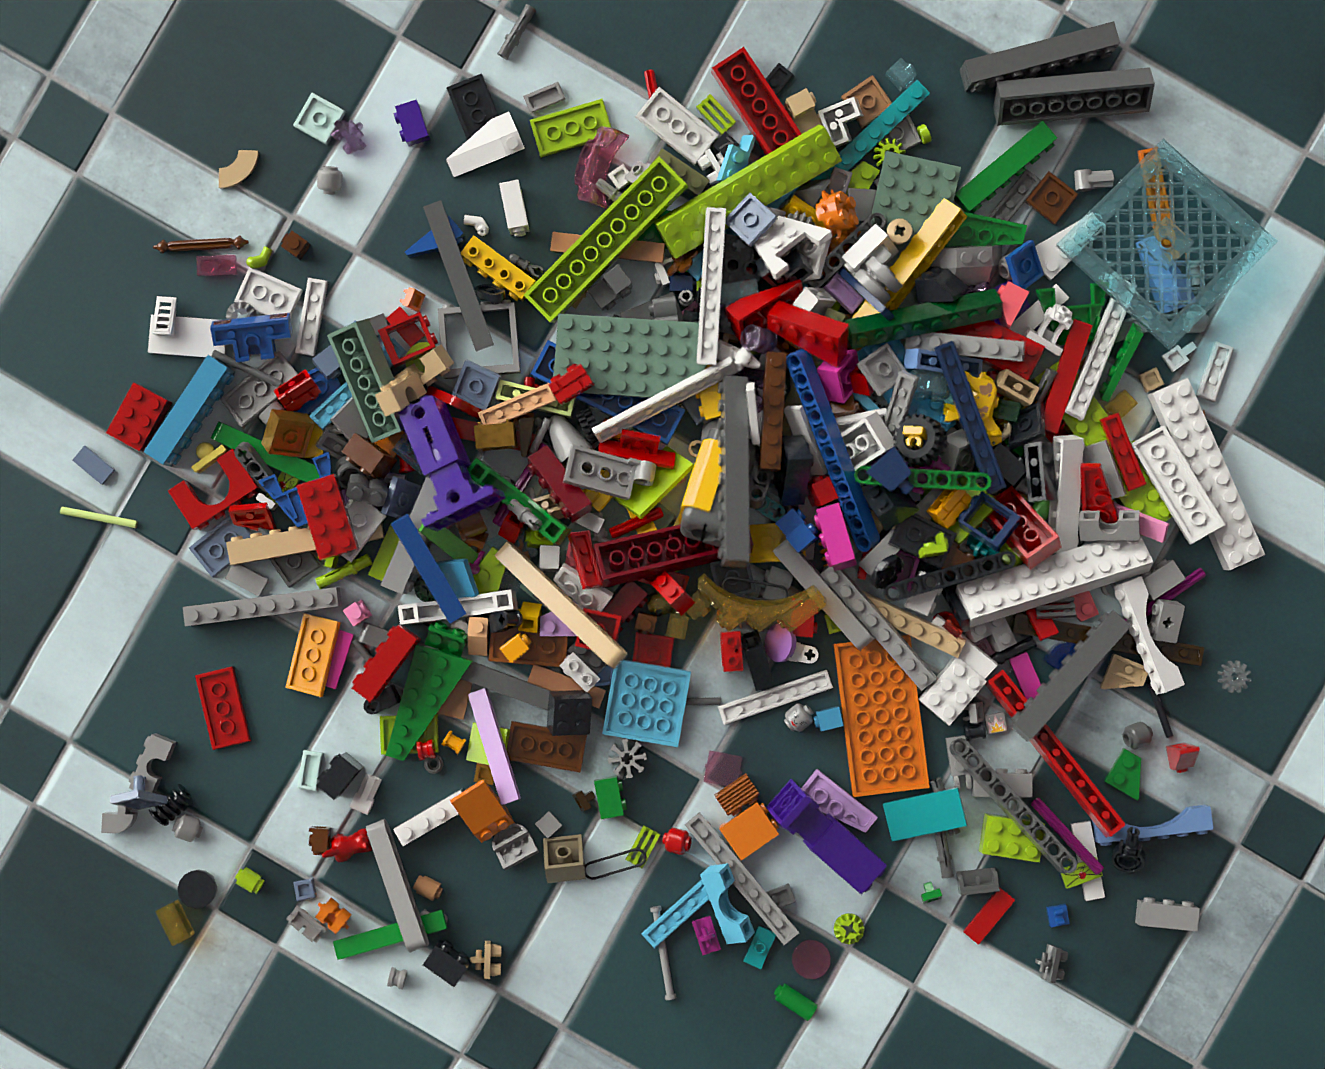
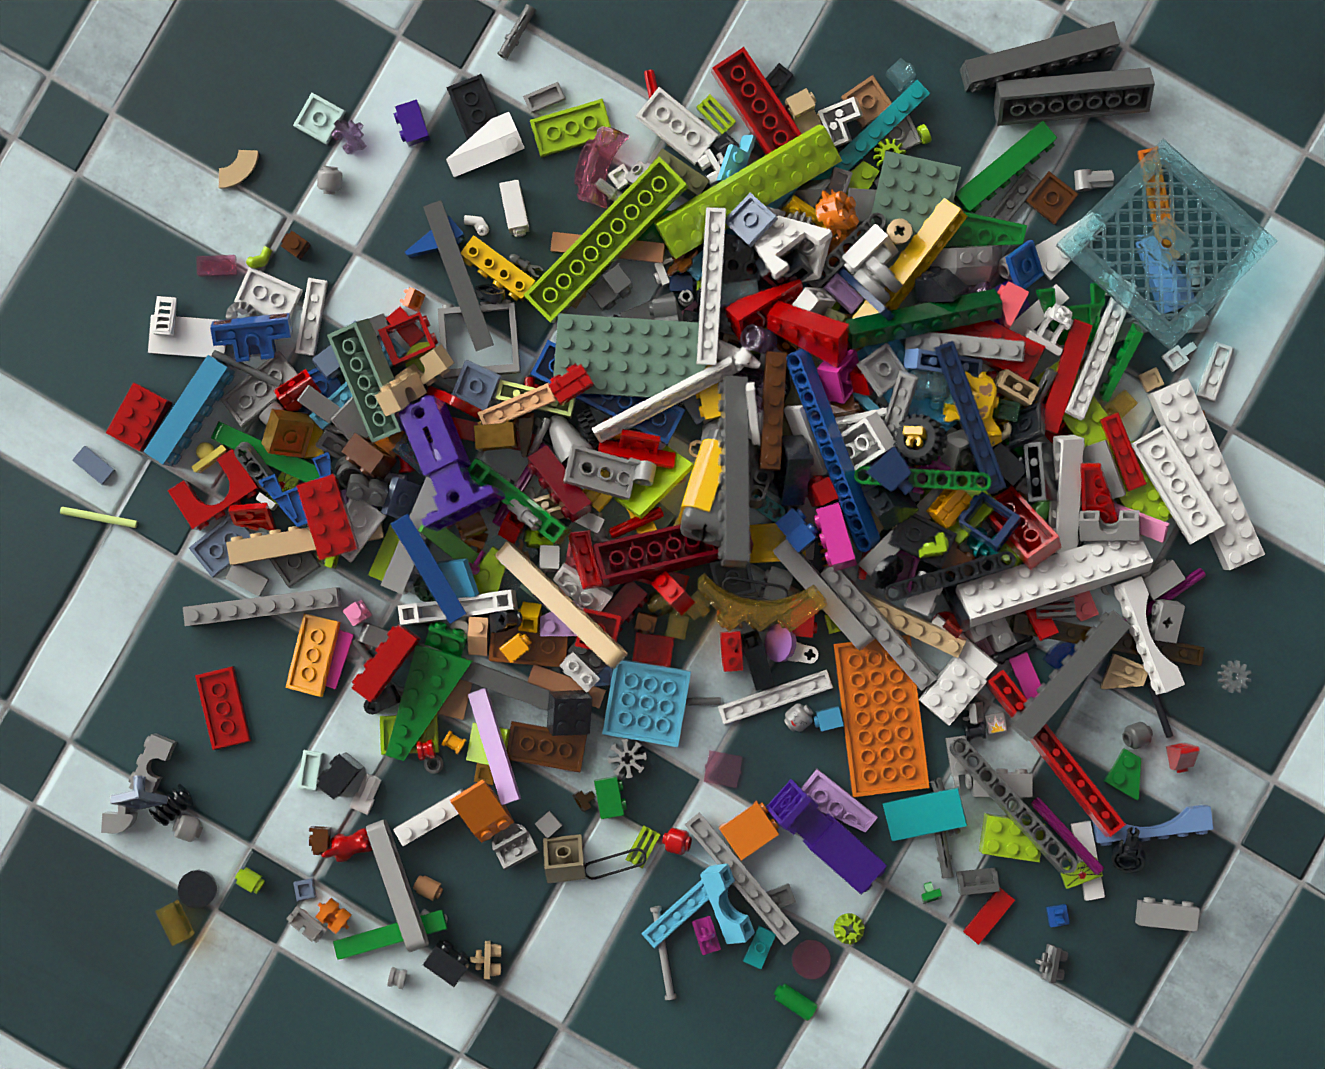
reddish brown wheel [153,235,249,254] -> none
lime pin [315,554,373,589] -> none
dark orange brick [714,773,760,816] -> none
none -> light grey tile [297,385,340,423]

